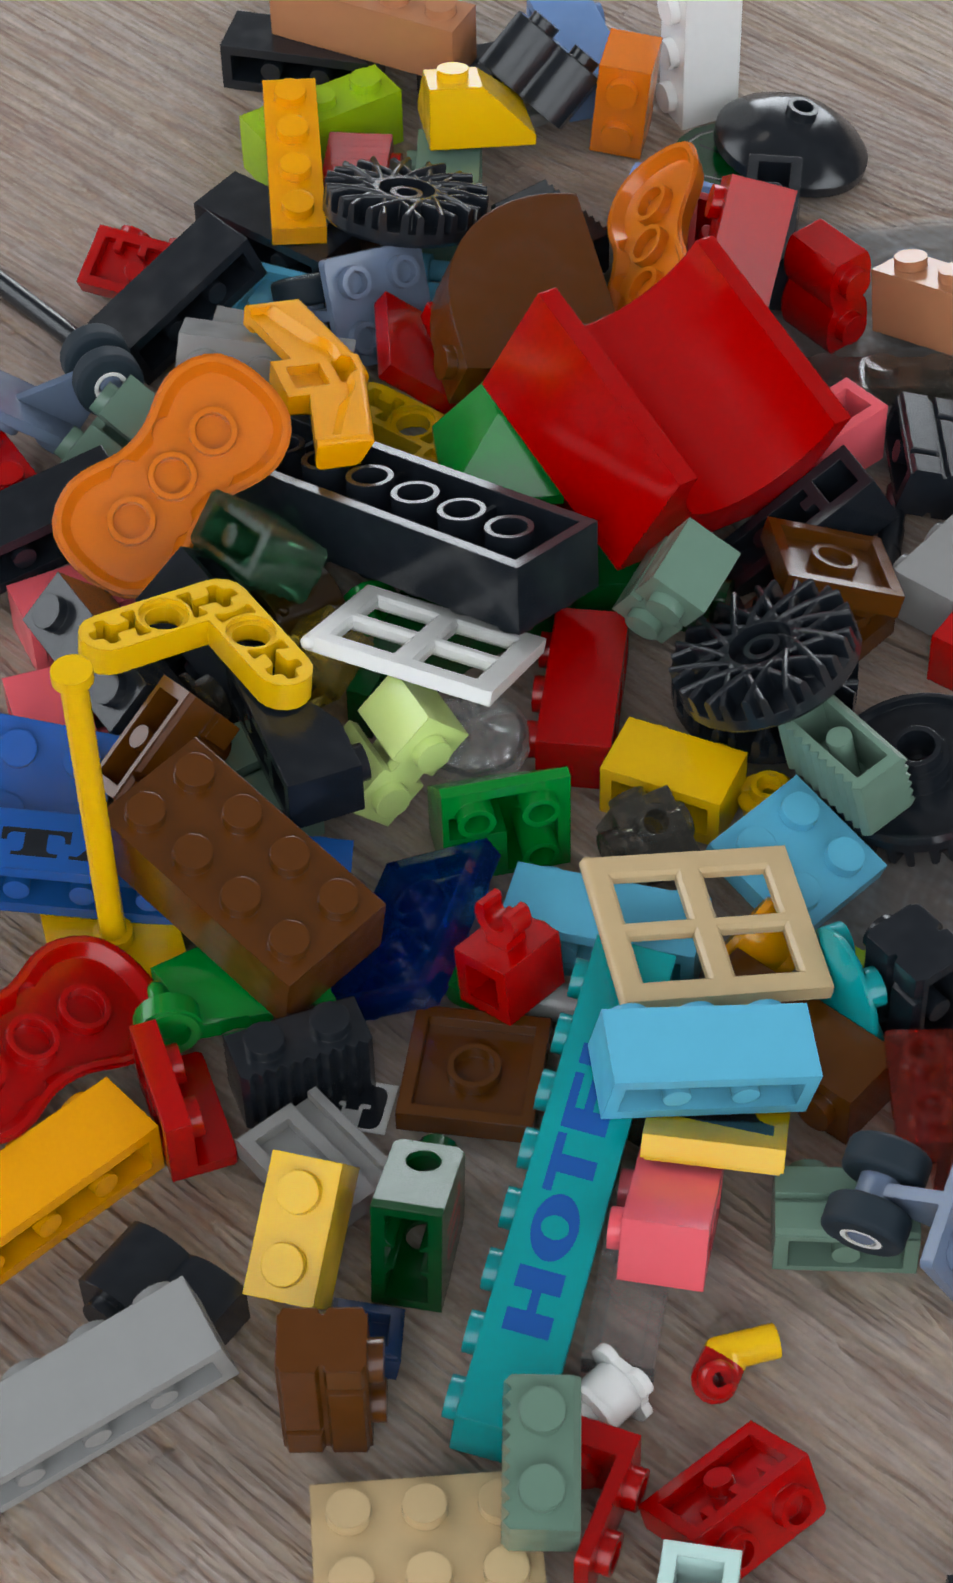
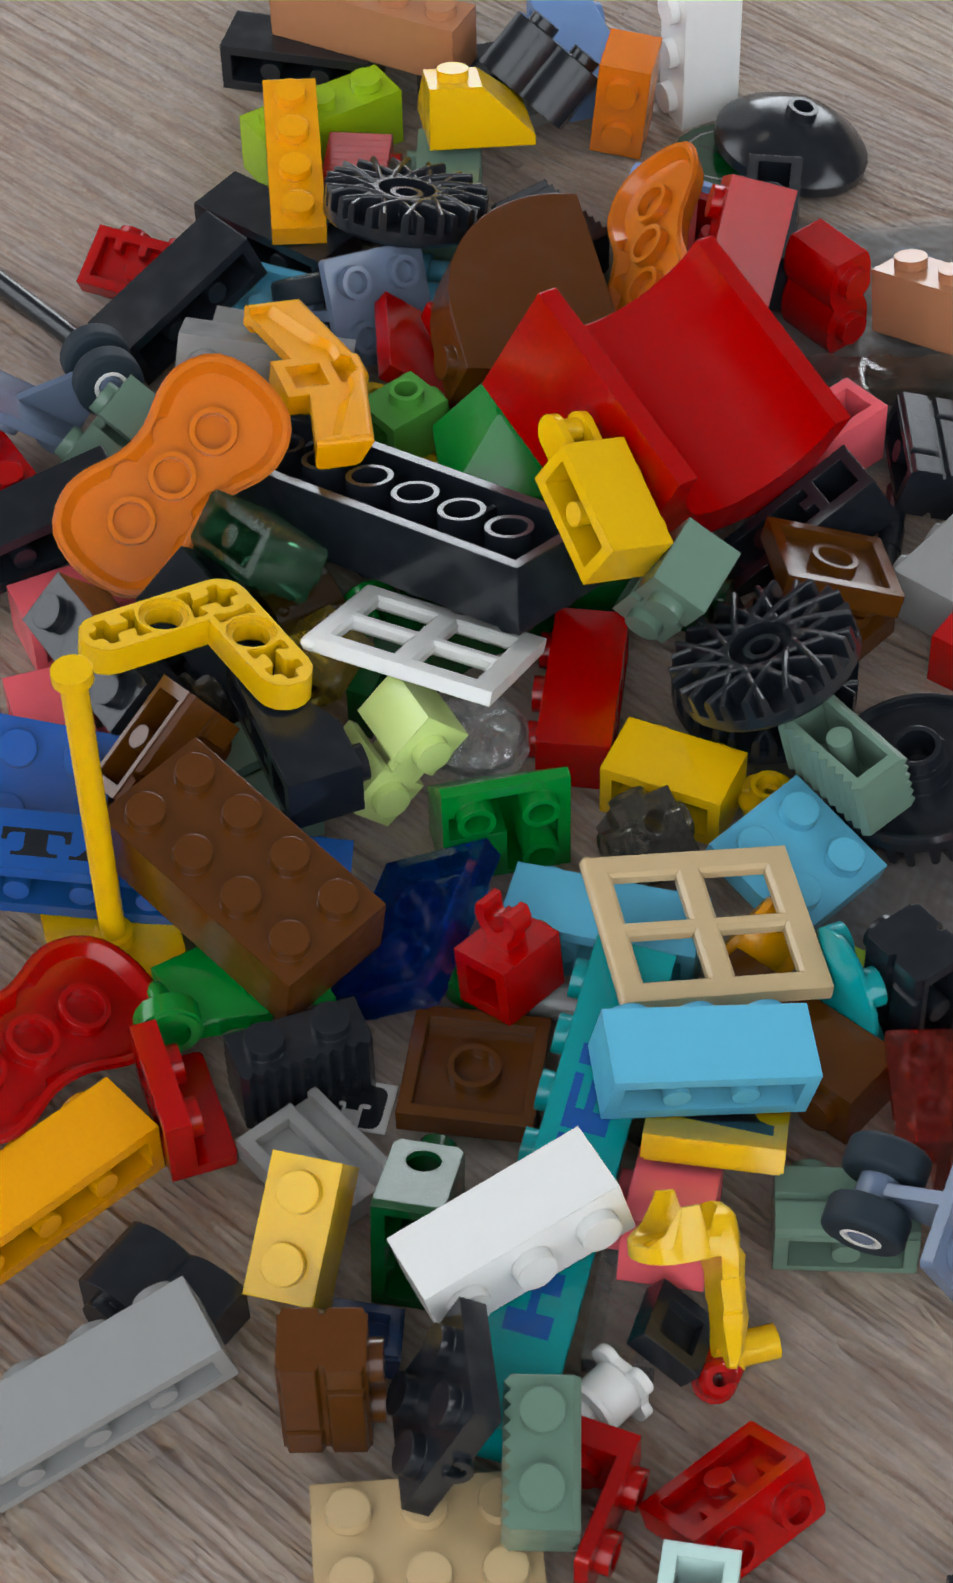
none -> bright green brick [368,371,450,458]
none -> white brick [386,1126,636,1323]
none -> black plate [386,1296,502,1517]
none -> yellow brick [534,410,674,585]
none -> black plate [626,1278,710,1387]
none -> yellow hair [627,1189,749,1370]

